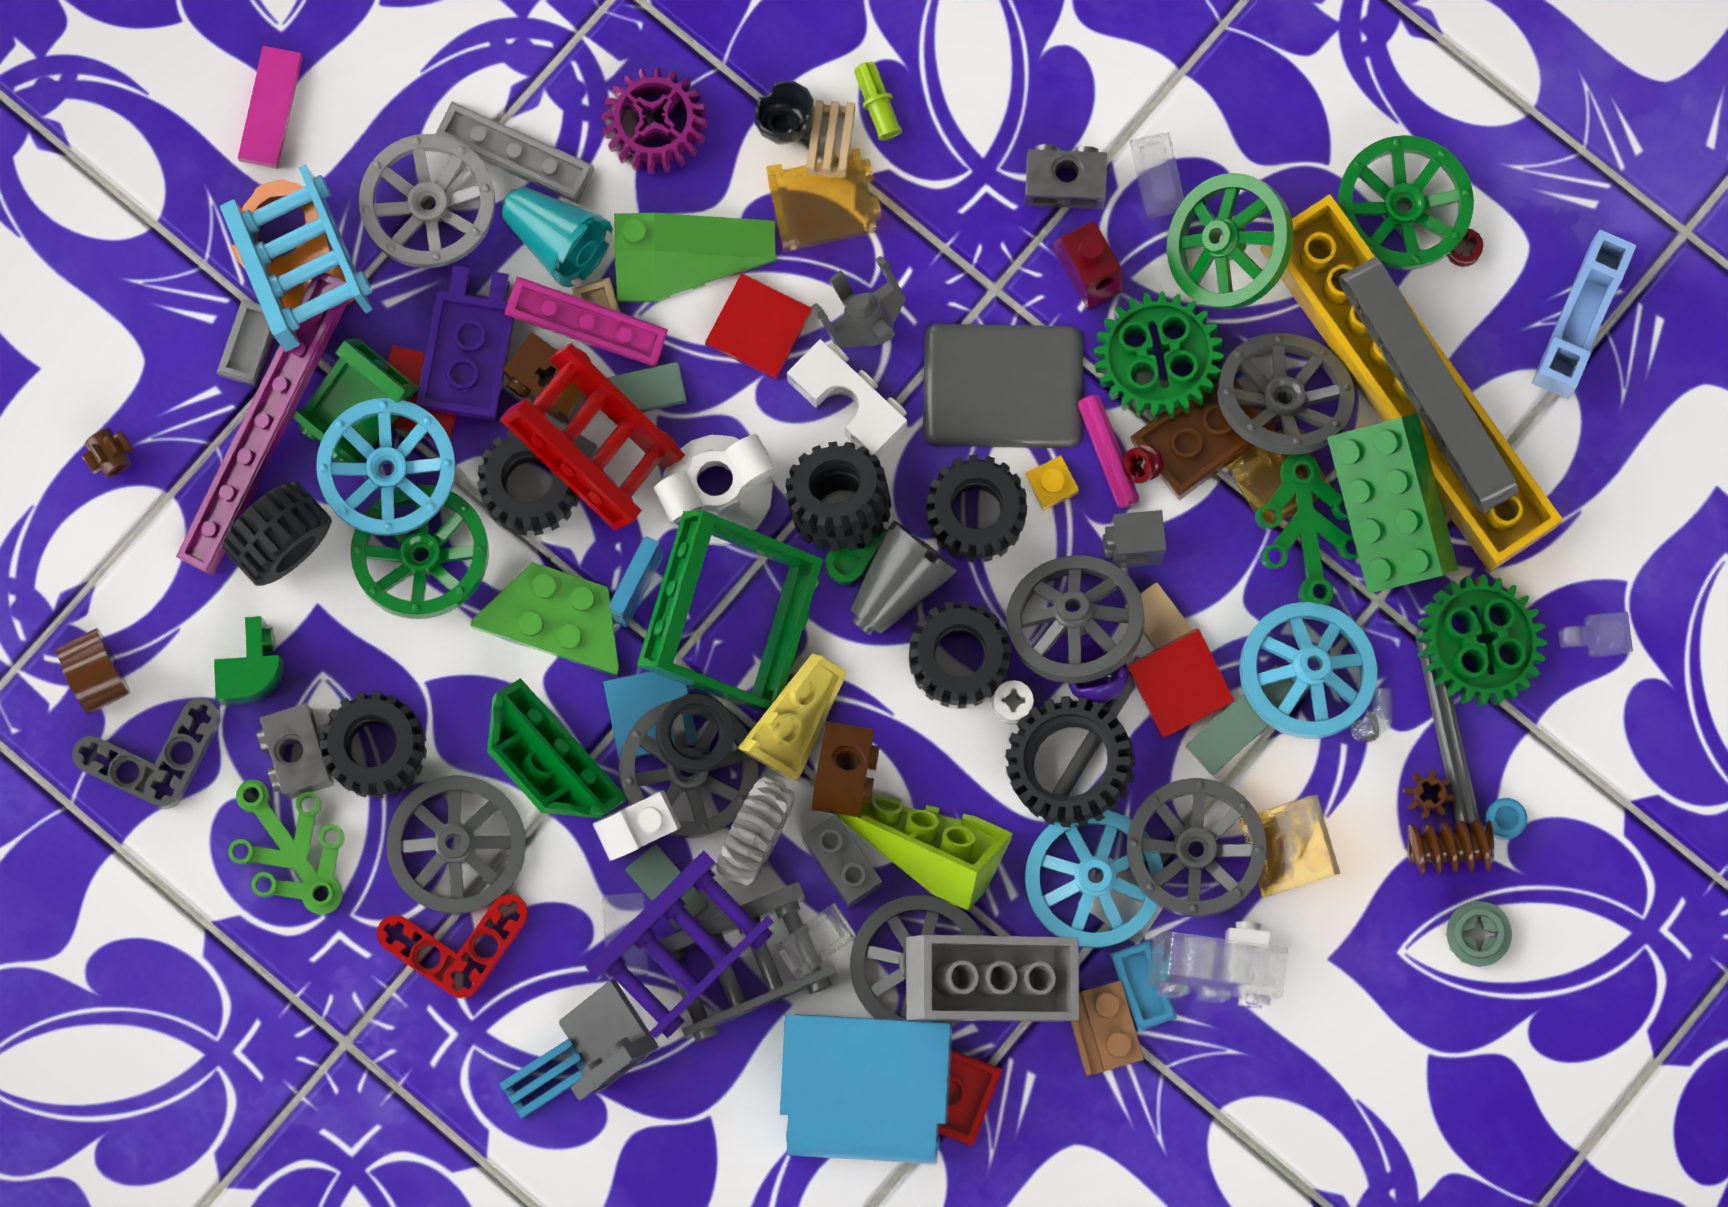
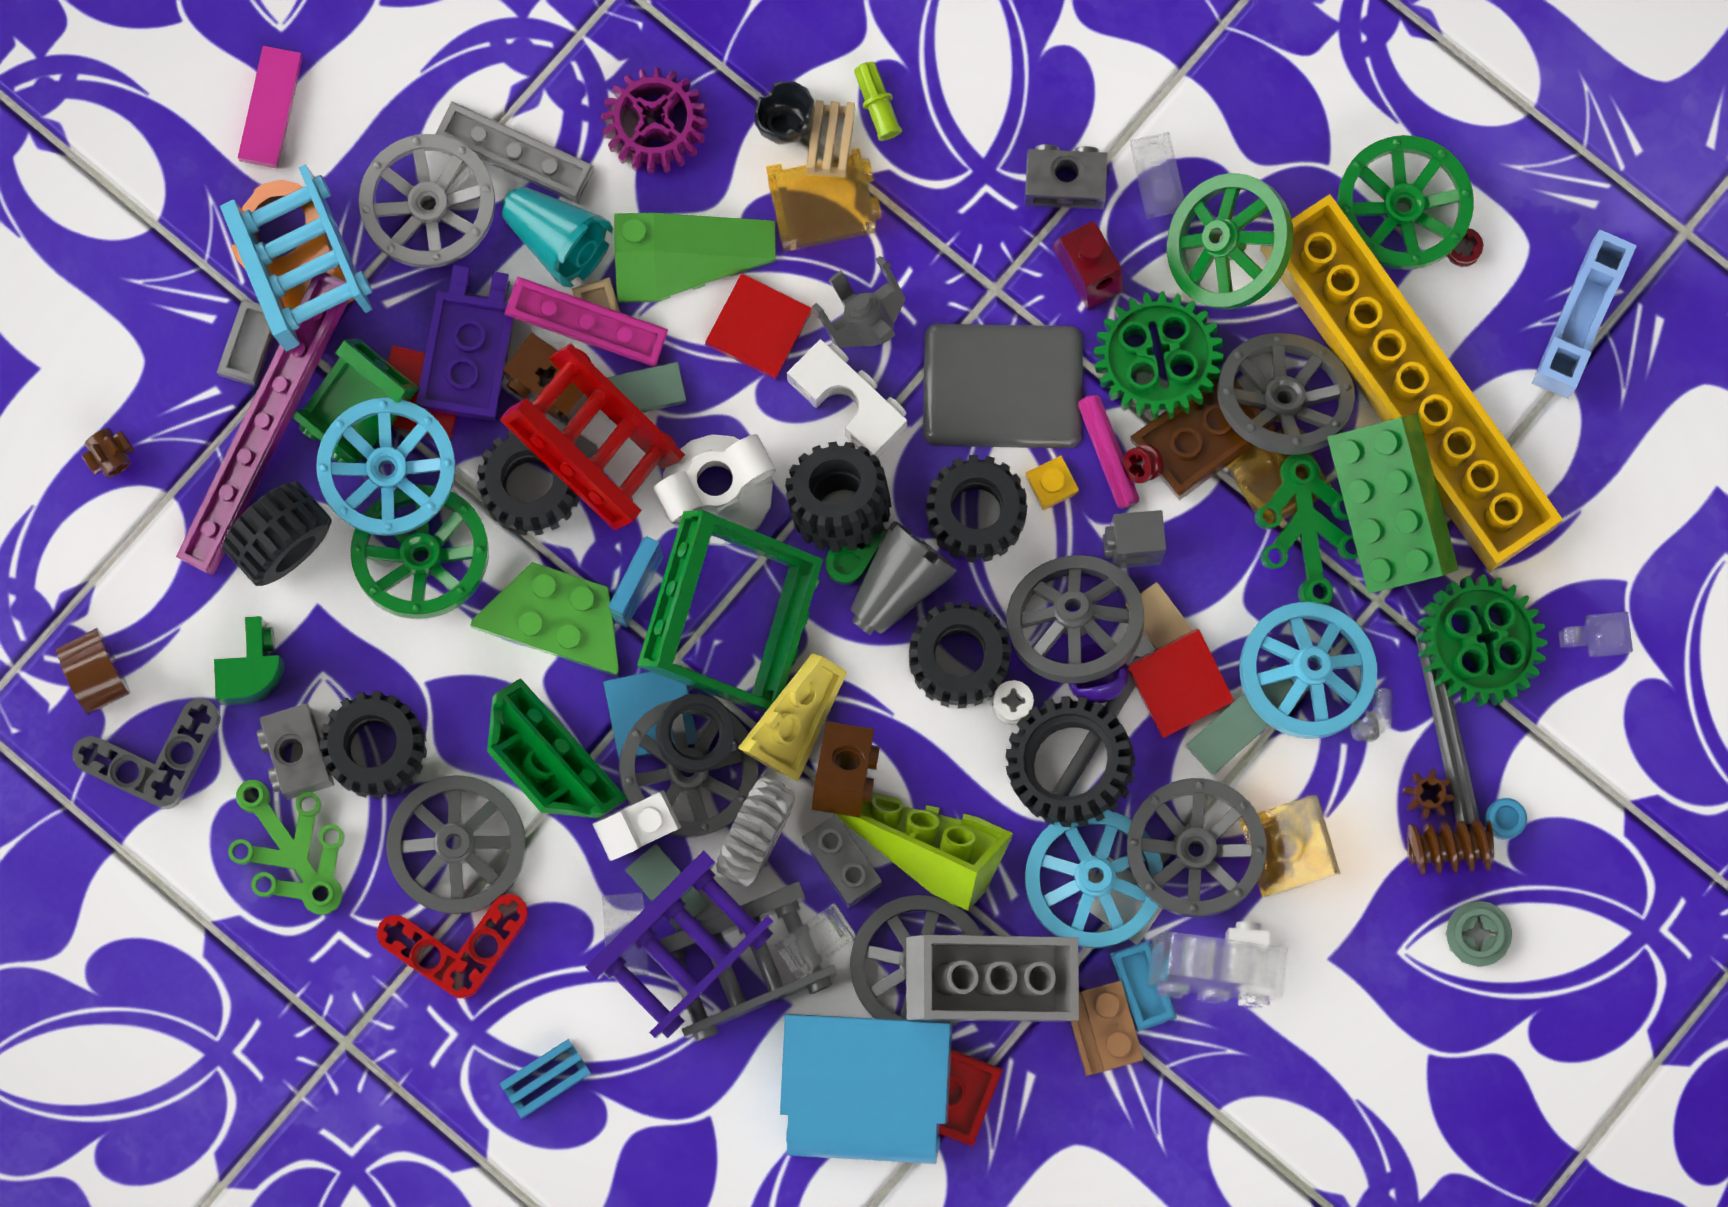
dark grey bracket [559,980,659,1101] -> none
dark grey beam [1339,257,1519,513] -> none

